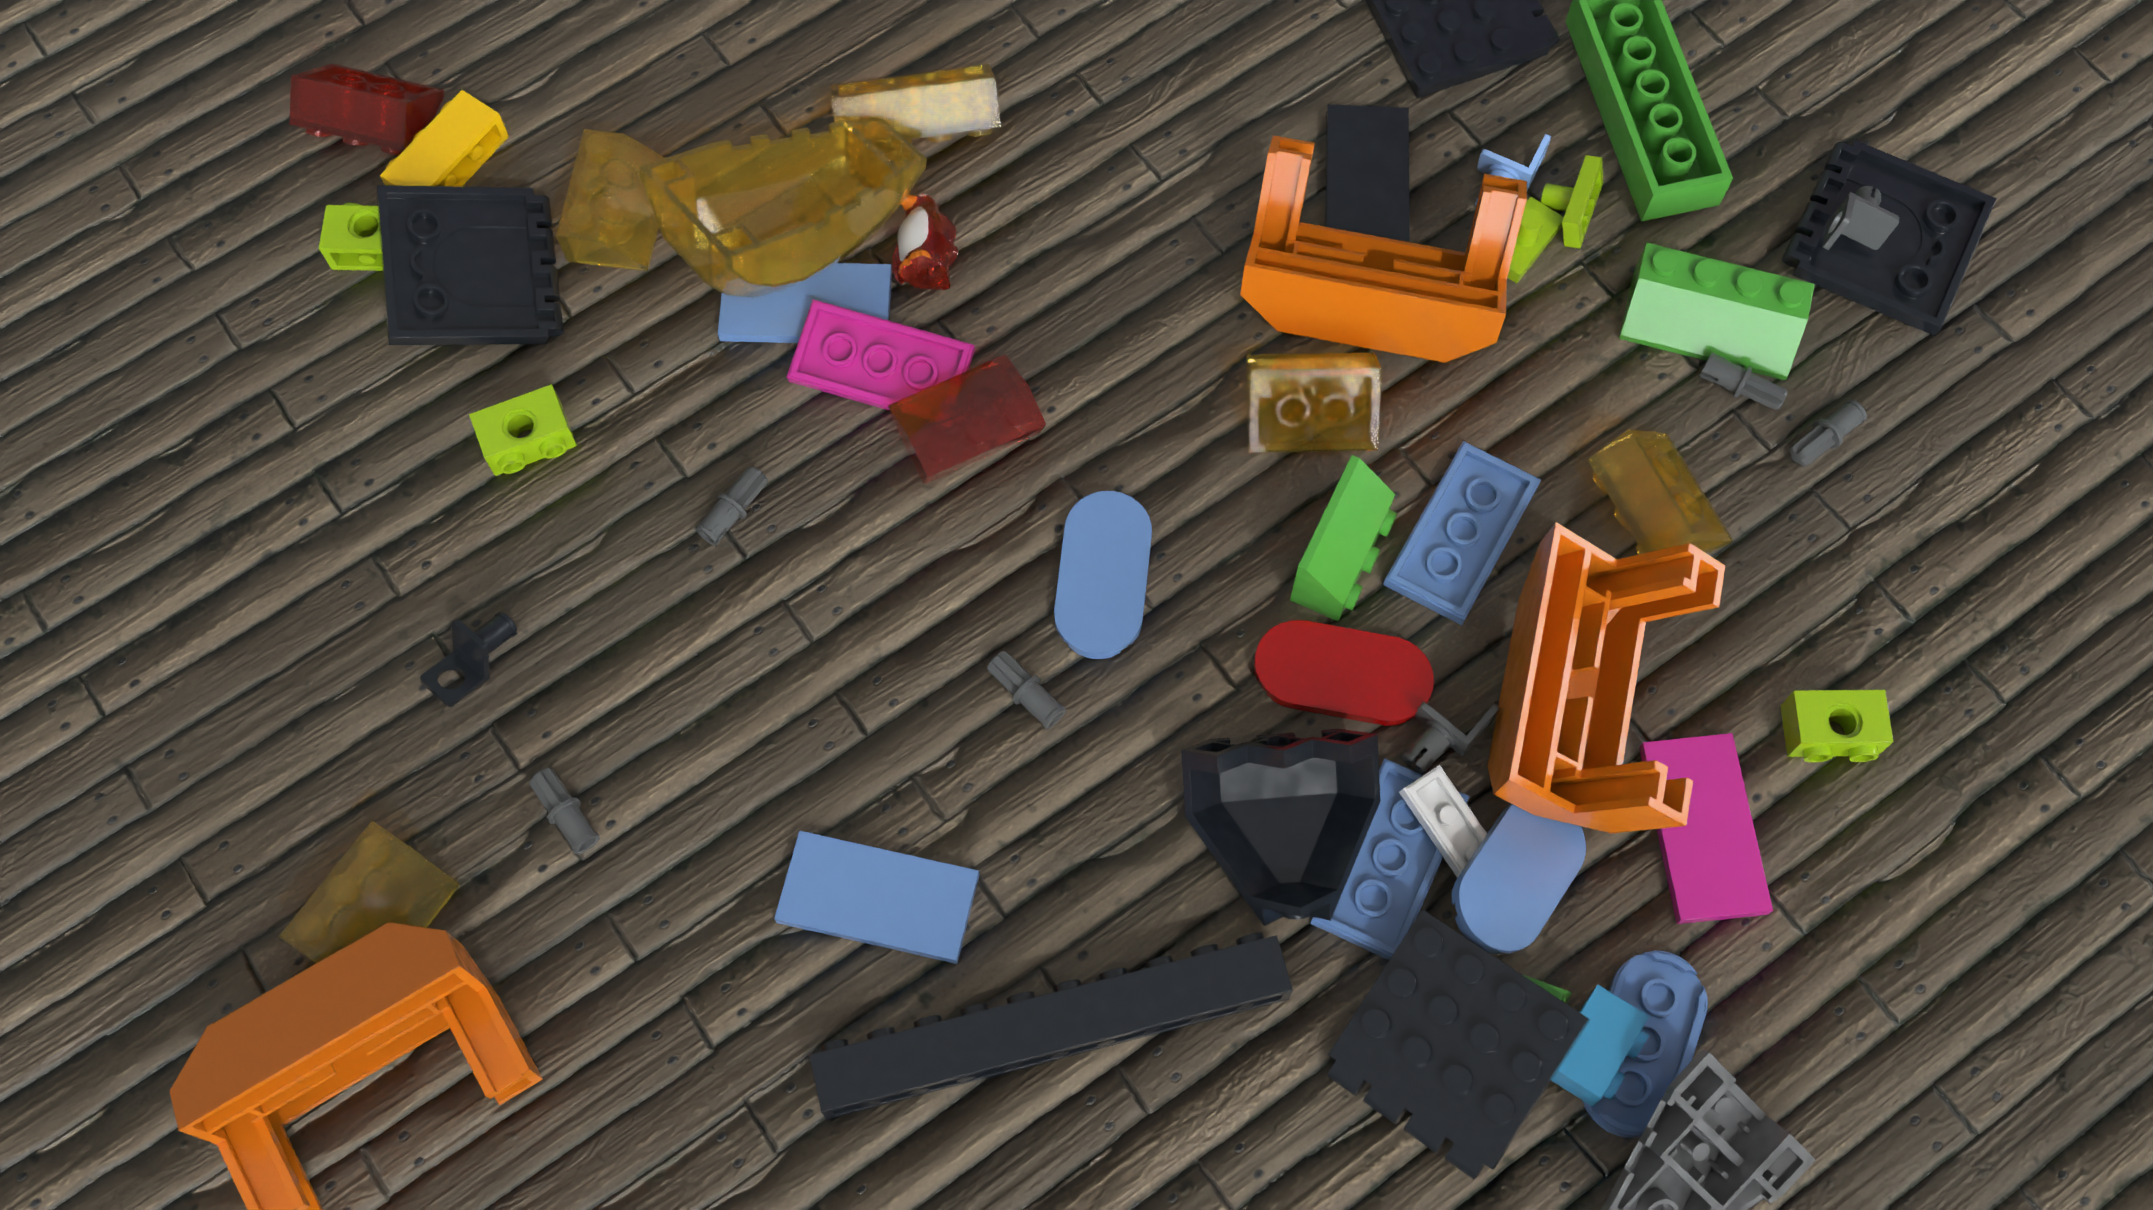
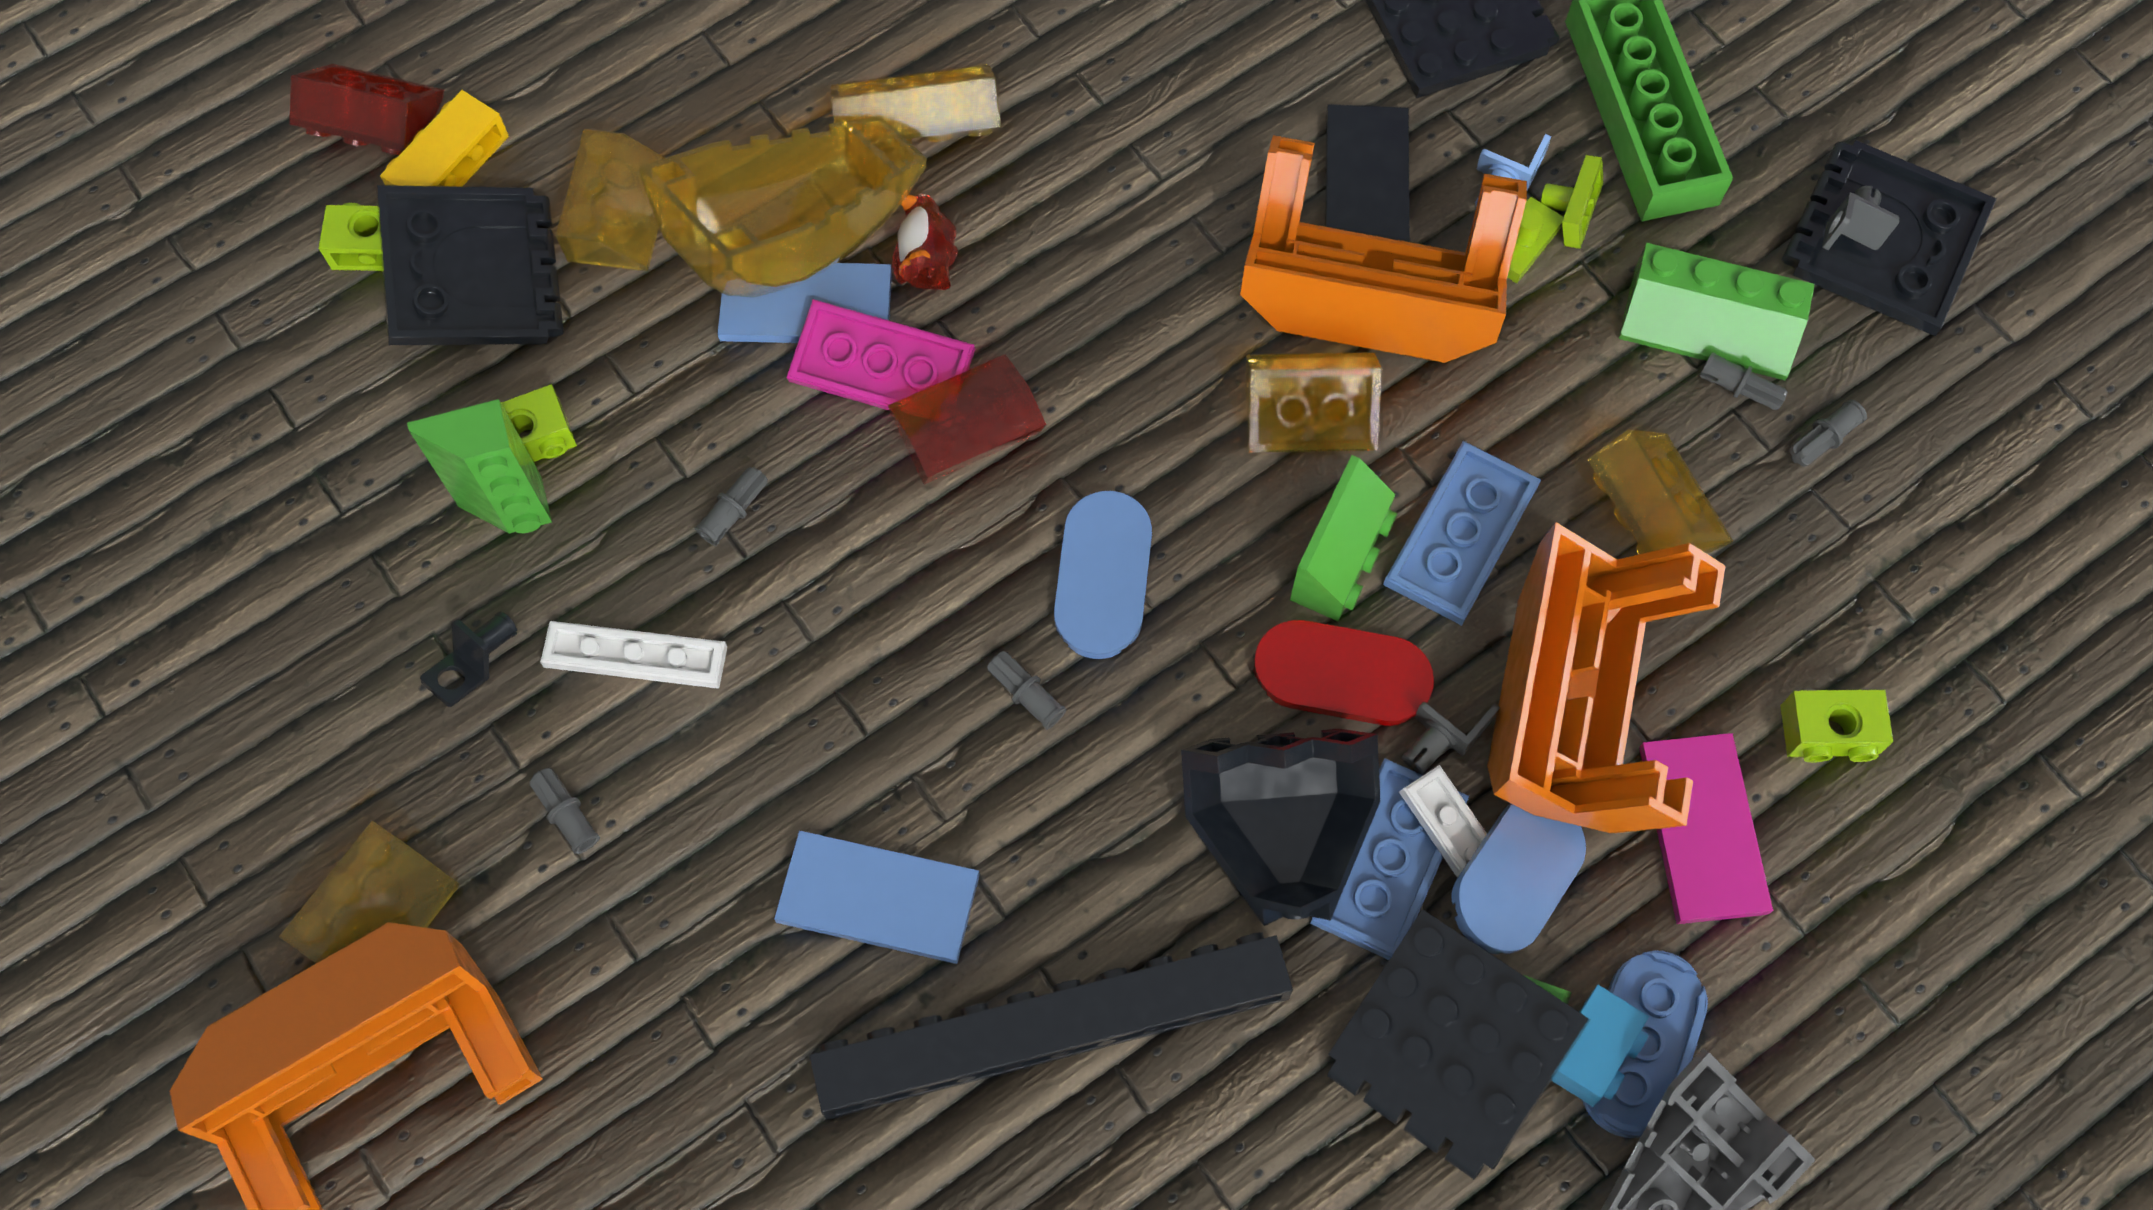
none -> bright green slope [407,399,552,534]
none -> white tile [541,621,727,689]

